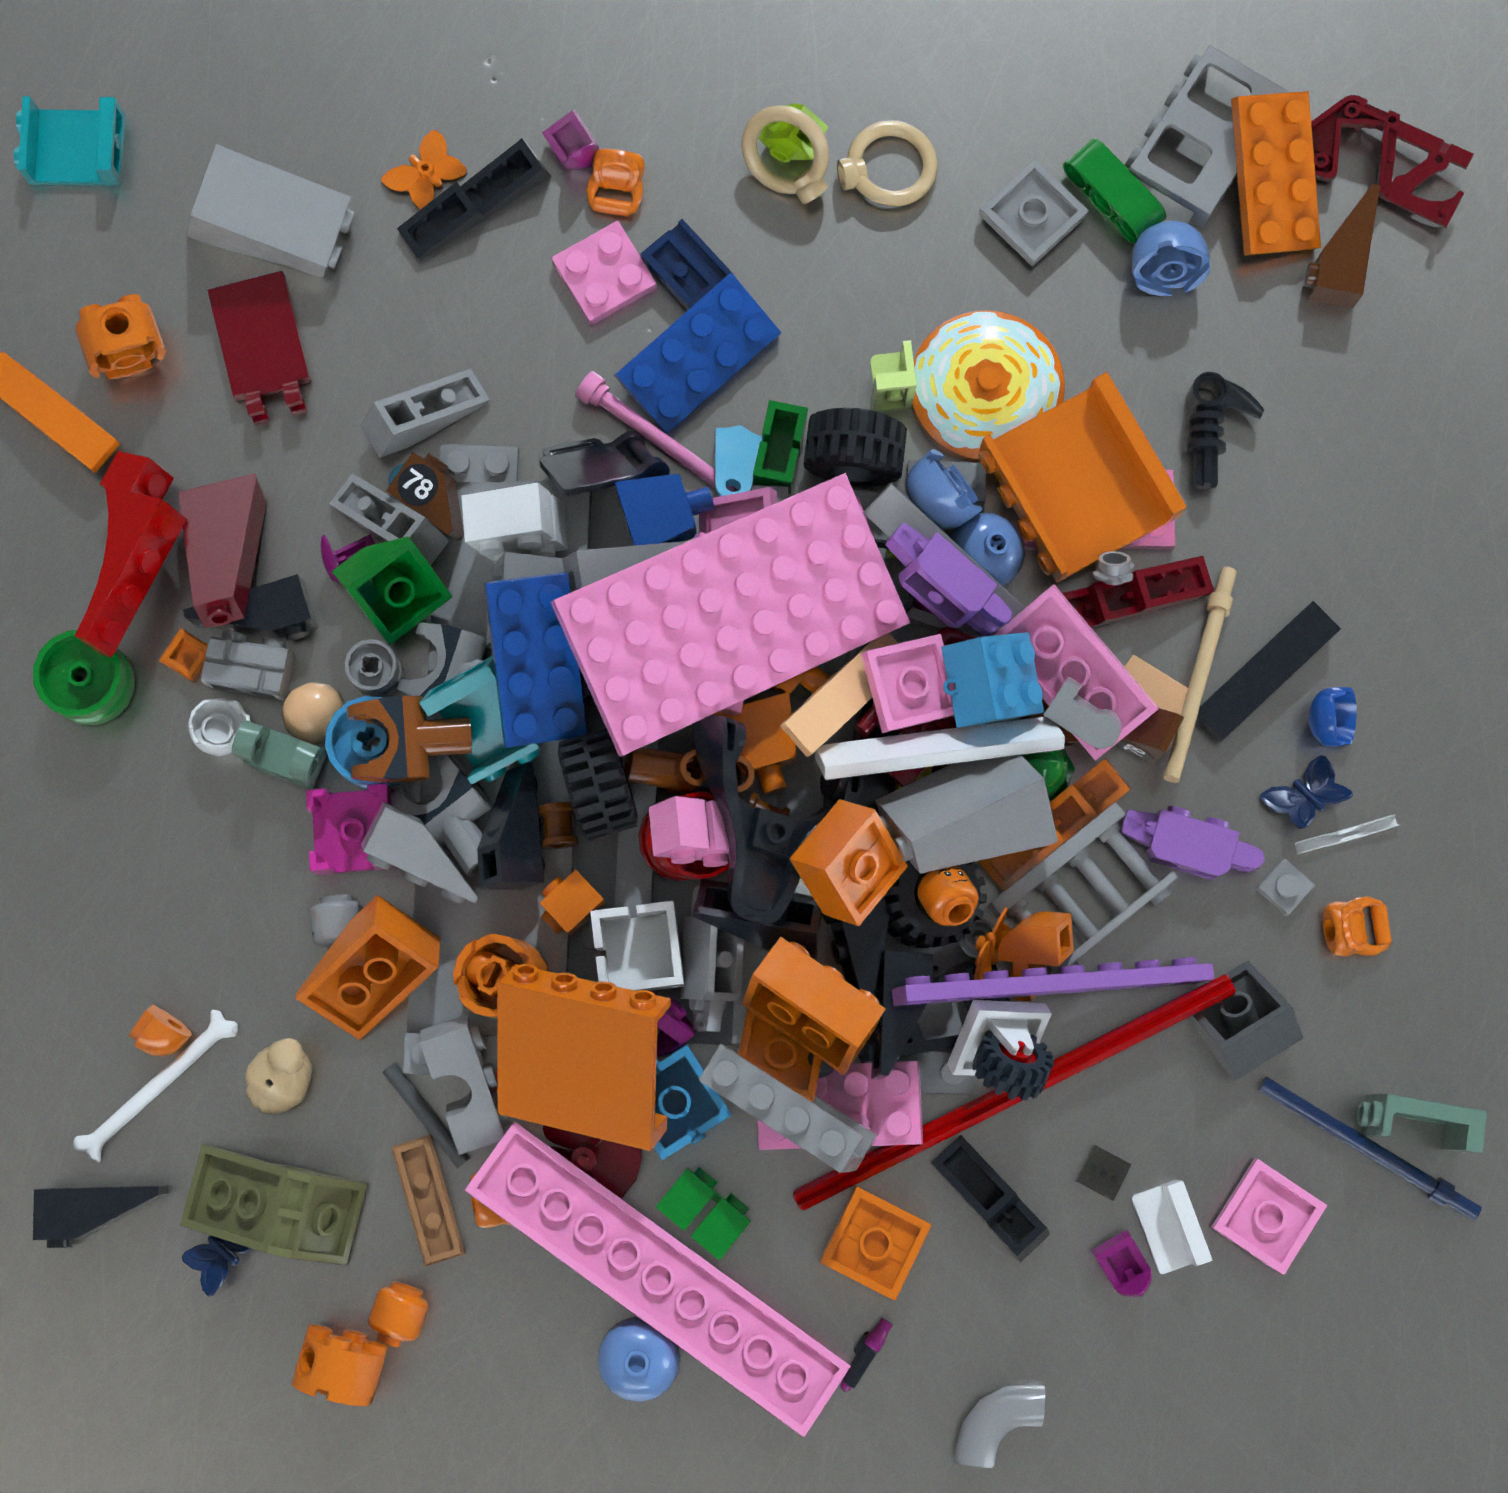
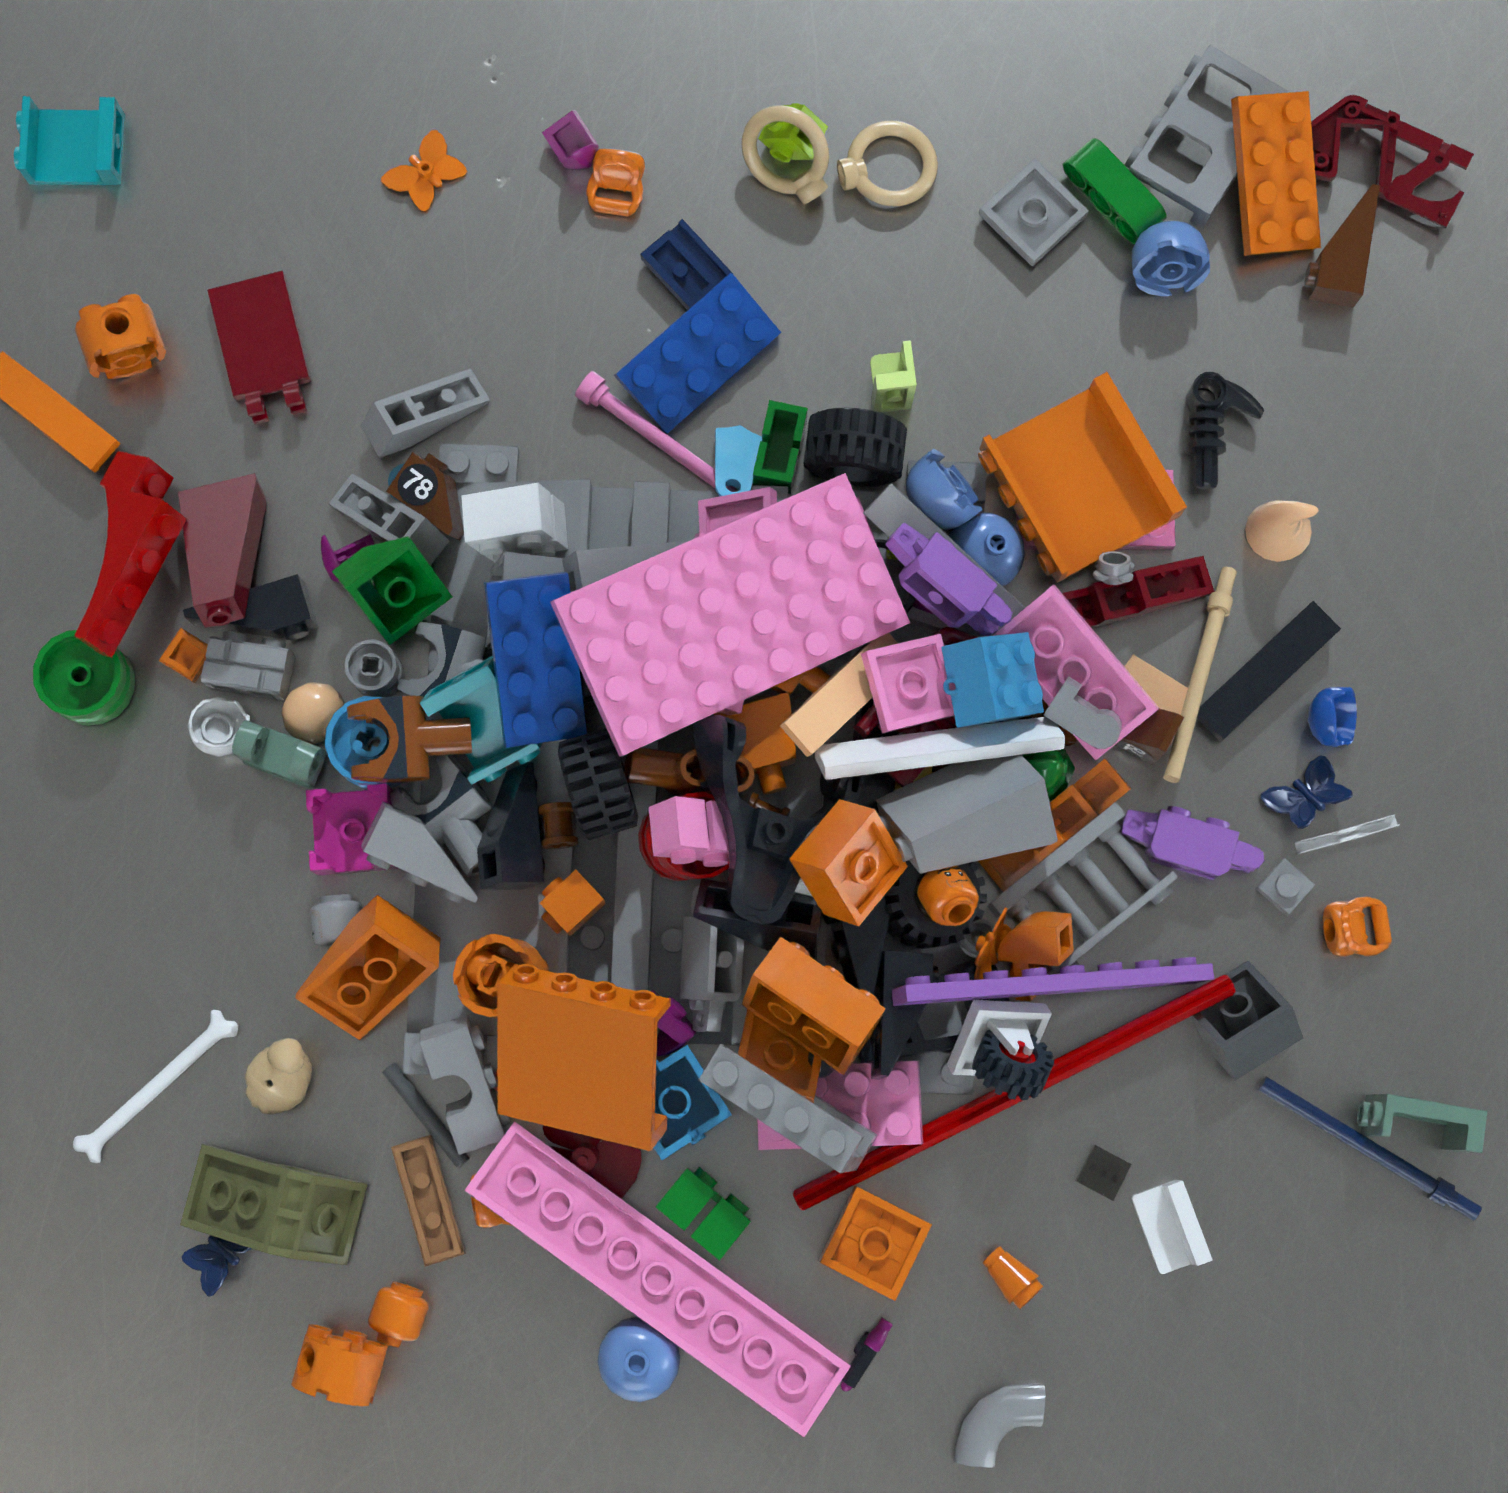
black slope [33,1185,169,1248] -> none
orange piece [128,1004,192,1056] -> none
light grey slope [187,144,354,278] -> none
black slope [397,138,551,261] -> none
black piece [539,430,670,496] -> none
bright pink plate [551,220,657,326] -> none
white piece [590,901,685,991] -> none
blue torso [615,474,715,546] -> none
dish [912,310,1065,463] -> none
black slope [931,1135,1050,1262] -> none
magenta plate [1092,1230,1153,1298] -> none
bright pink plate [1211,1158,1327,1275] -> none
none -> orange cone [983,1246,1044,1309]
none -> light nougat hat [1245,500,1319,562]

